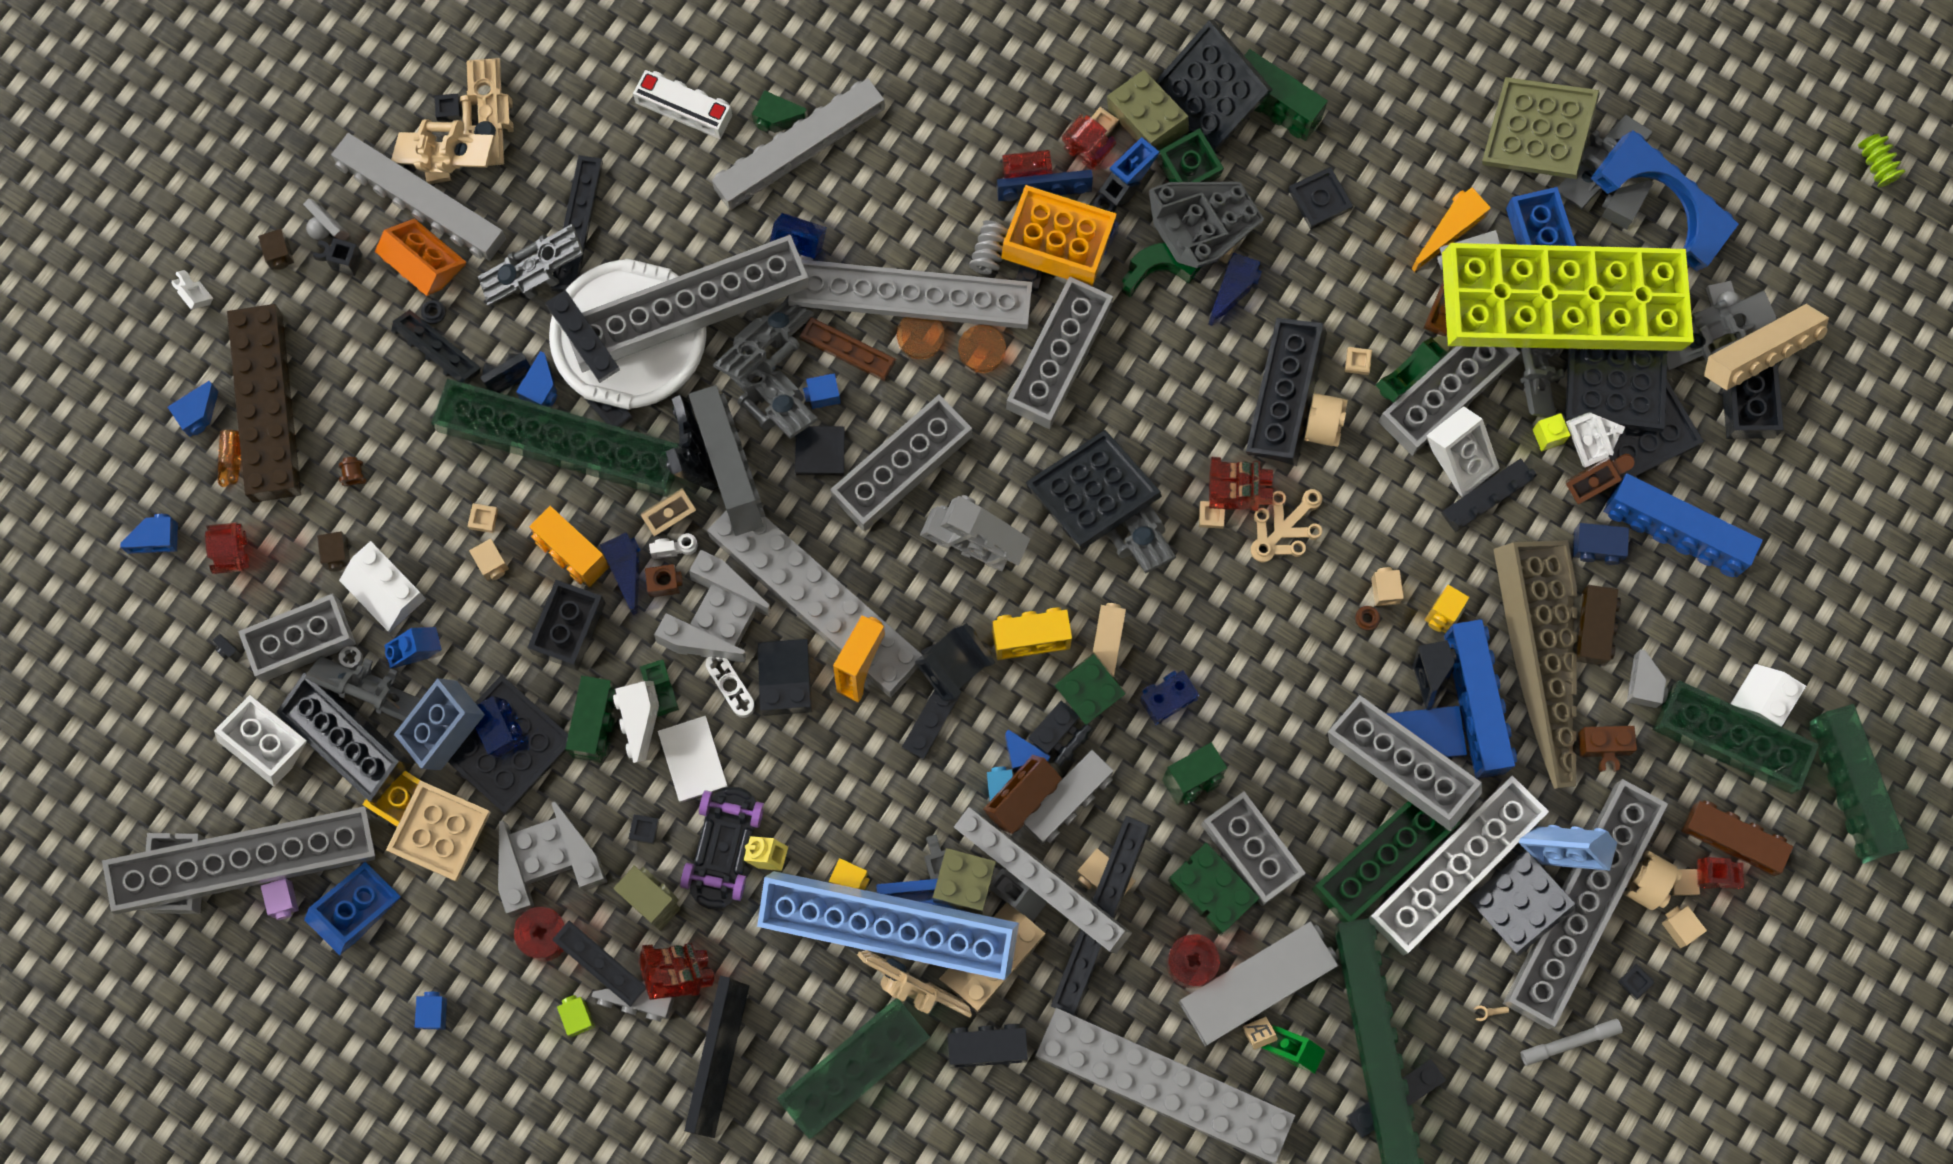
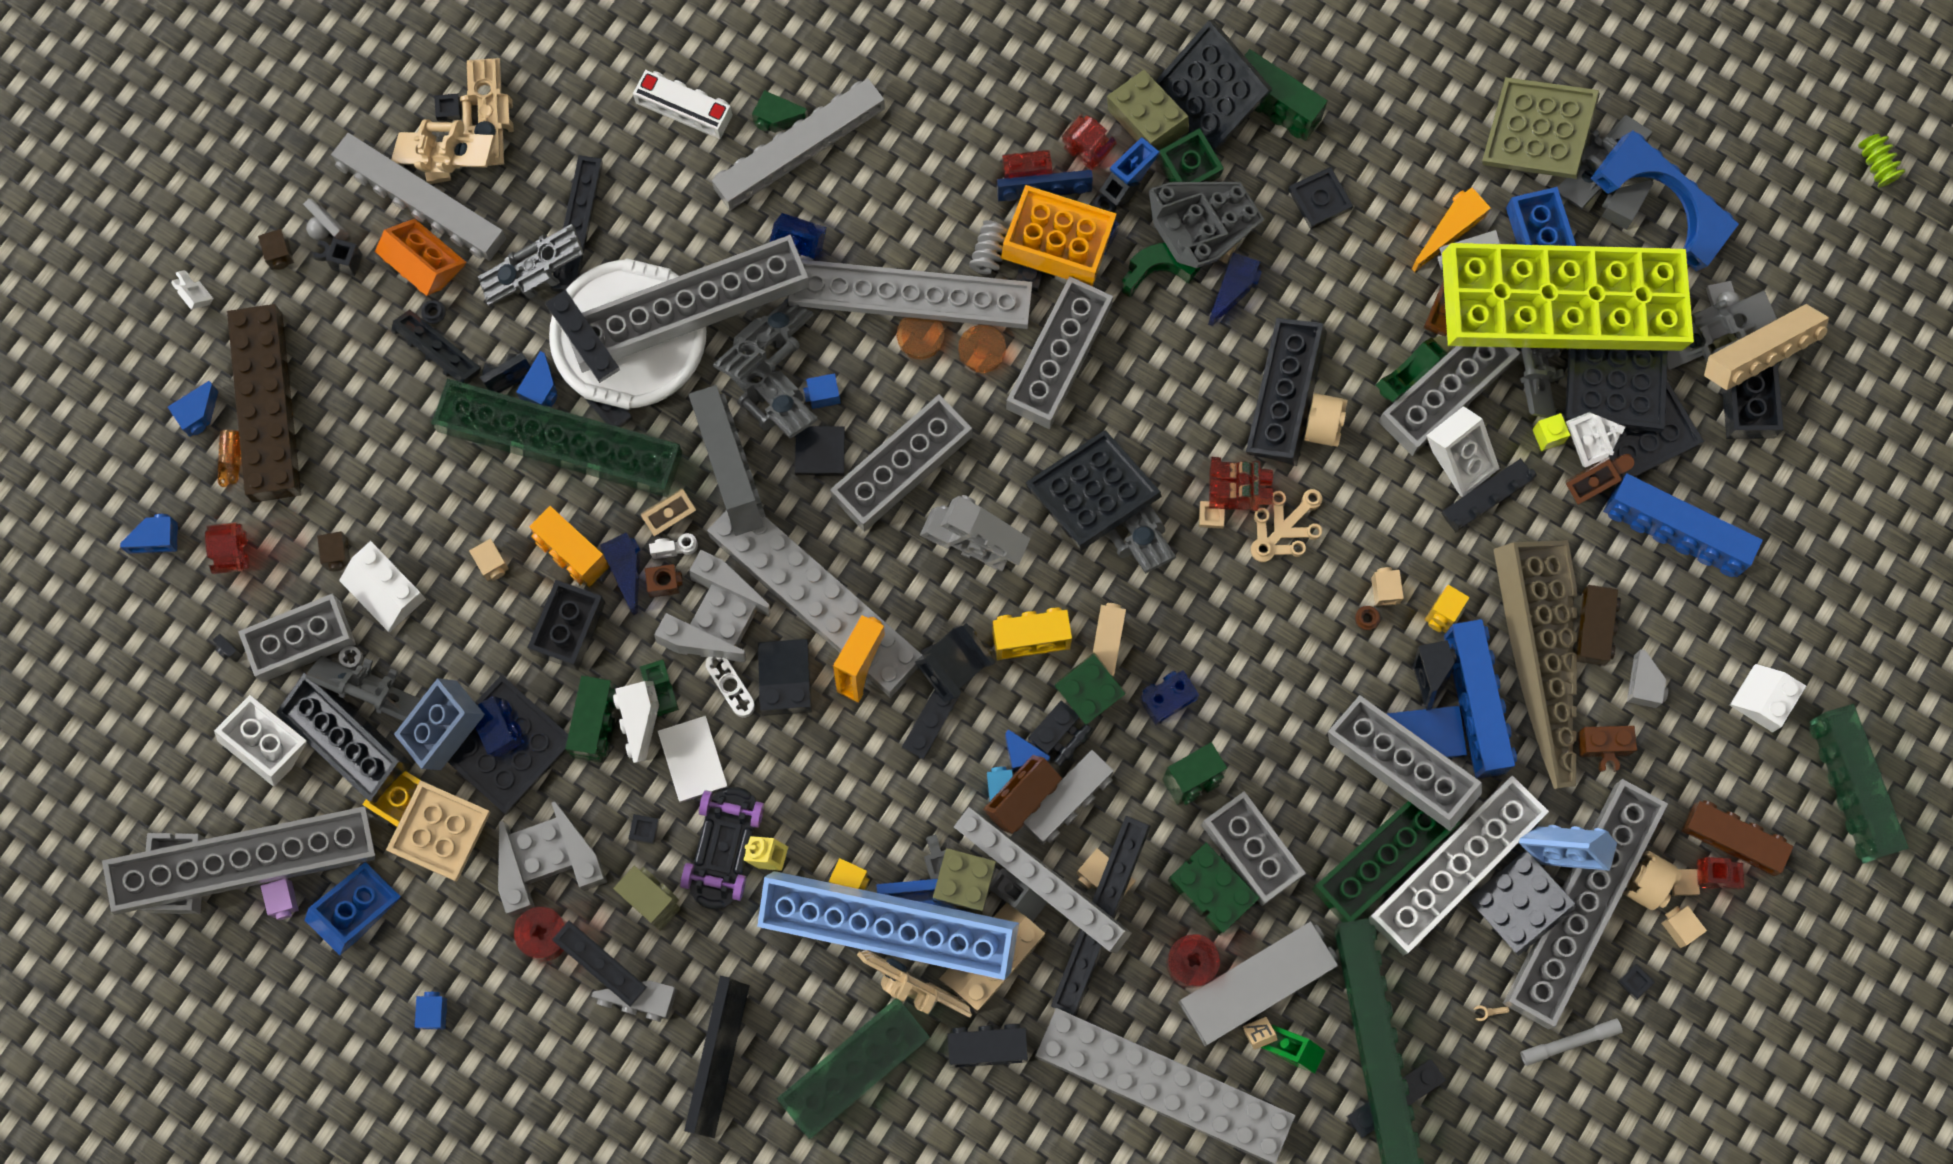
reddish brown brick [339,457,366,486] -> none
blue slope [384,627,442,668] -> none
tan plate [467,503,498,533] -> none
lime brick [557,995,595,1037] -> none
clear red hips [638,943,715,1000] -> none
black plate [666,395,719,491] -> none
reddish brown tile [800,317,896,382] -> none
tan tile [1086,107,1119,140] -> none
tan tile [1345,347,1372,375] -> none
dark blue brick [1573,523,1629,565] -> none
clear green brick [1652,680,1819,794] -> none

